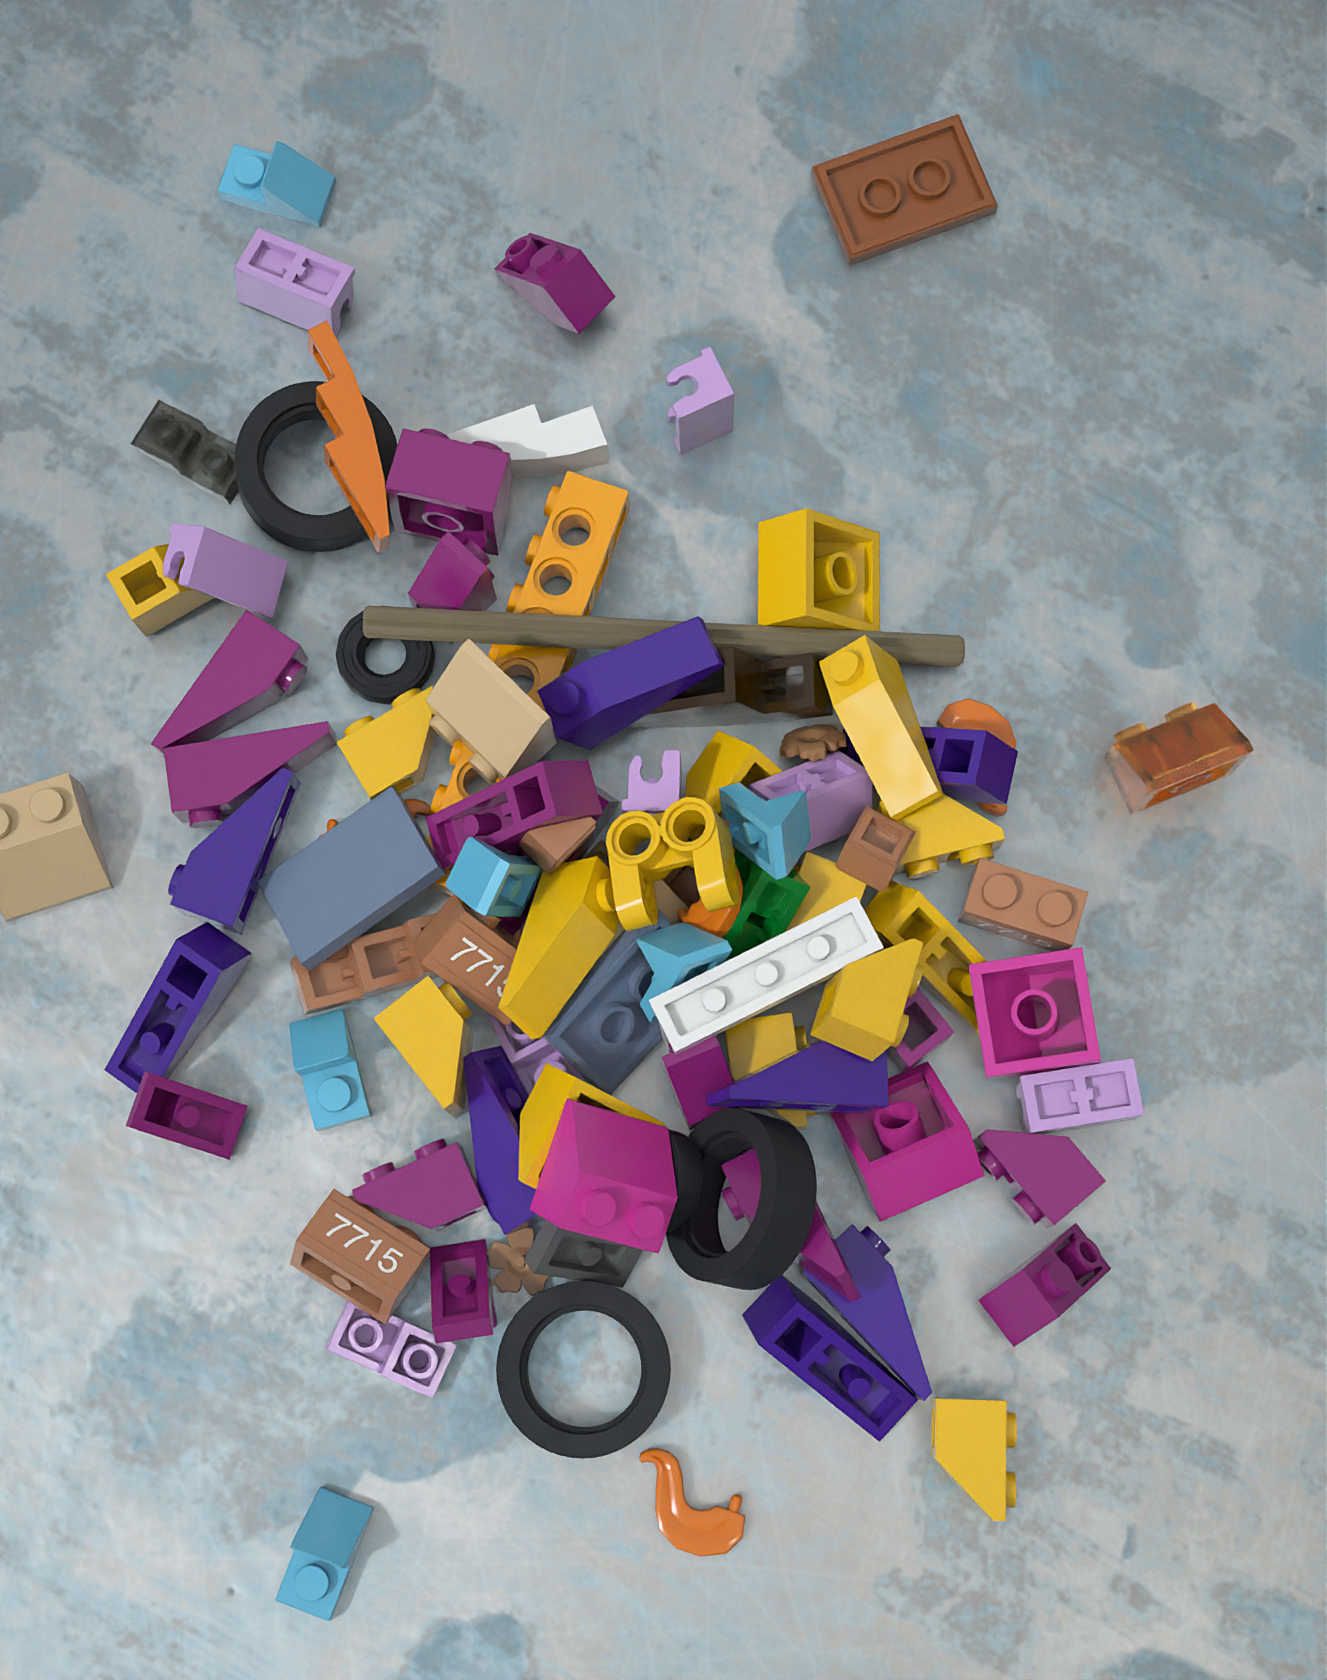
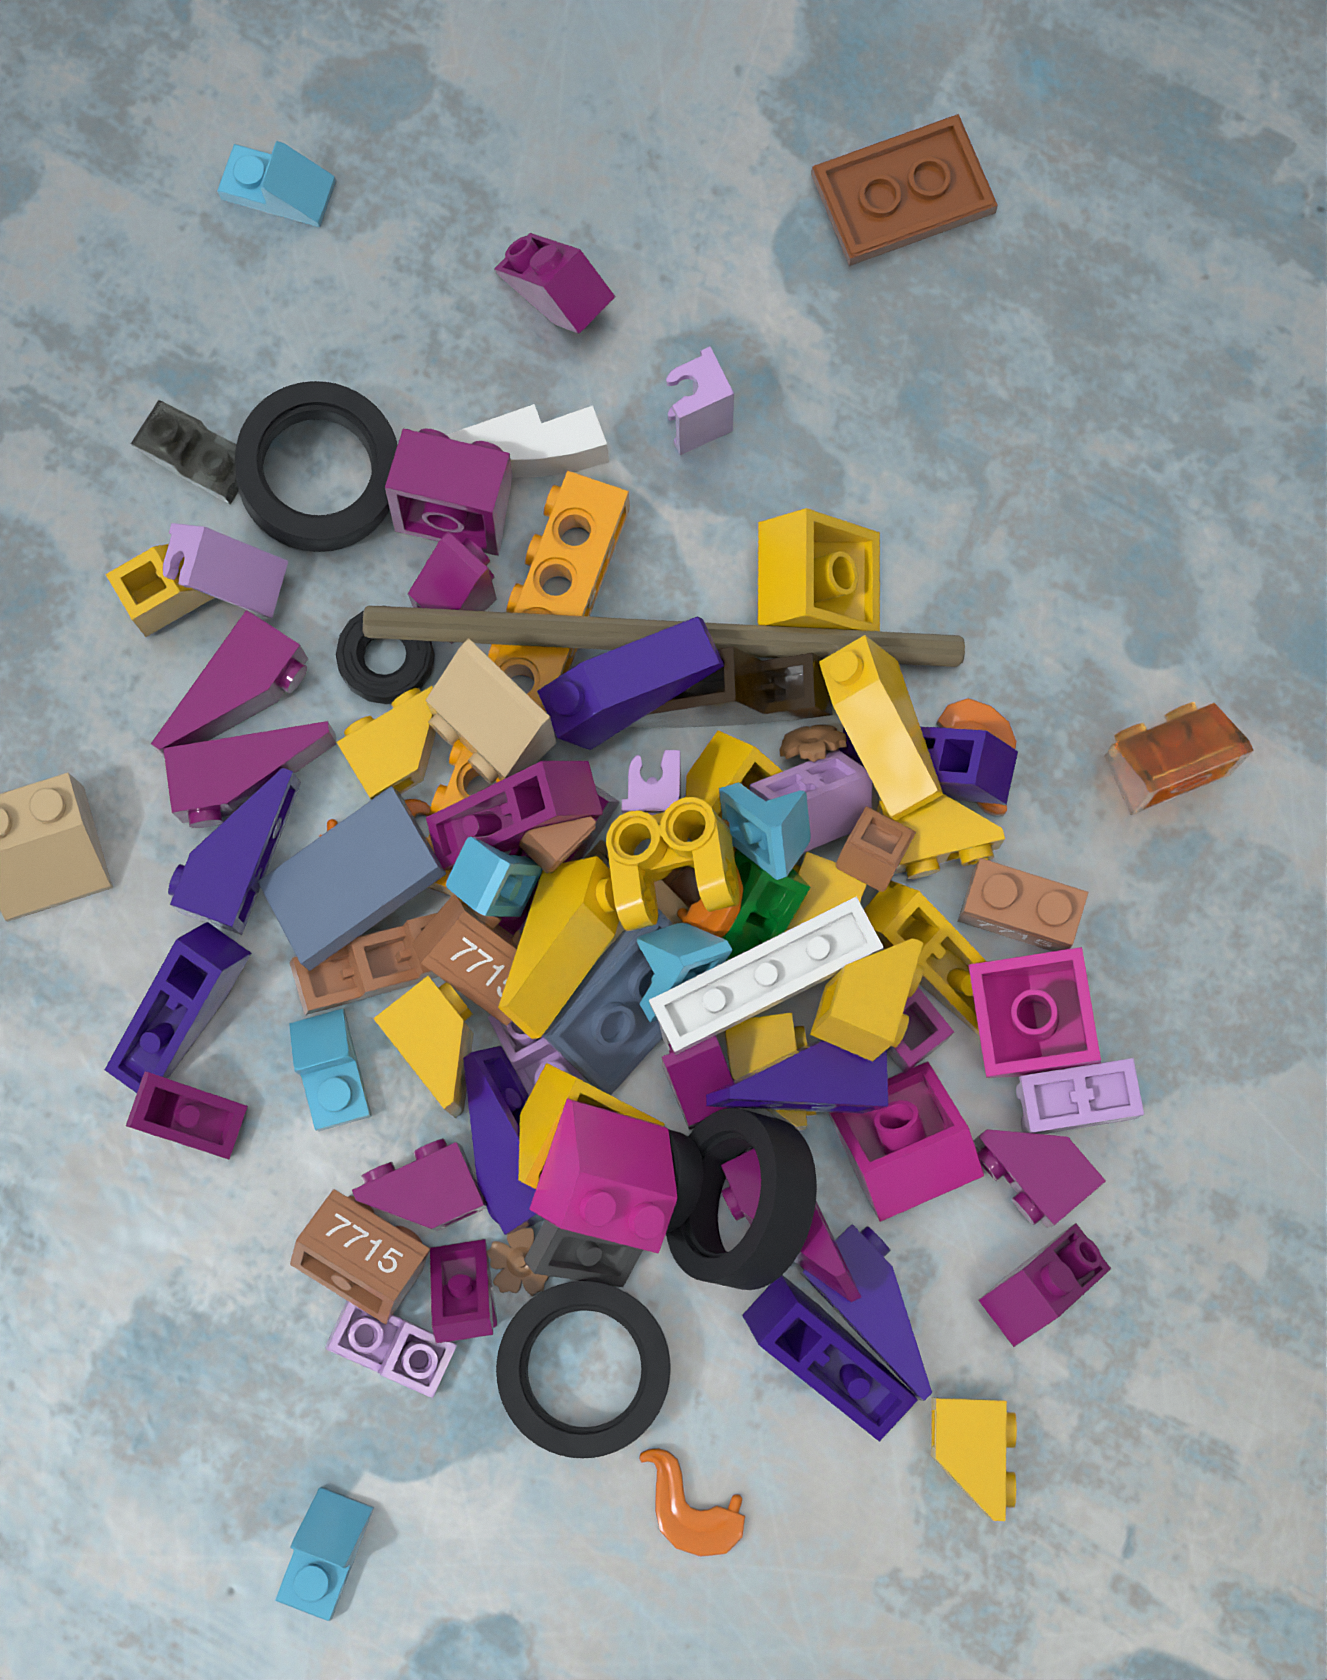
lavender hinge [234,228,355,337] -> none
orange slope [308,320,390,553] -> none

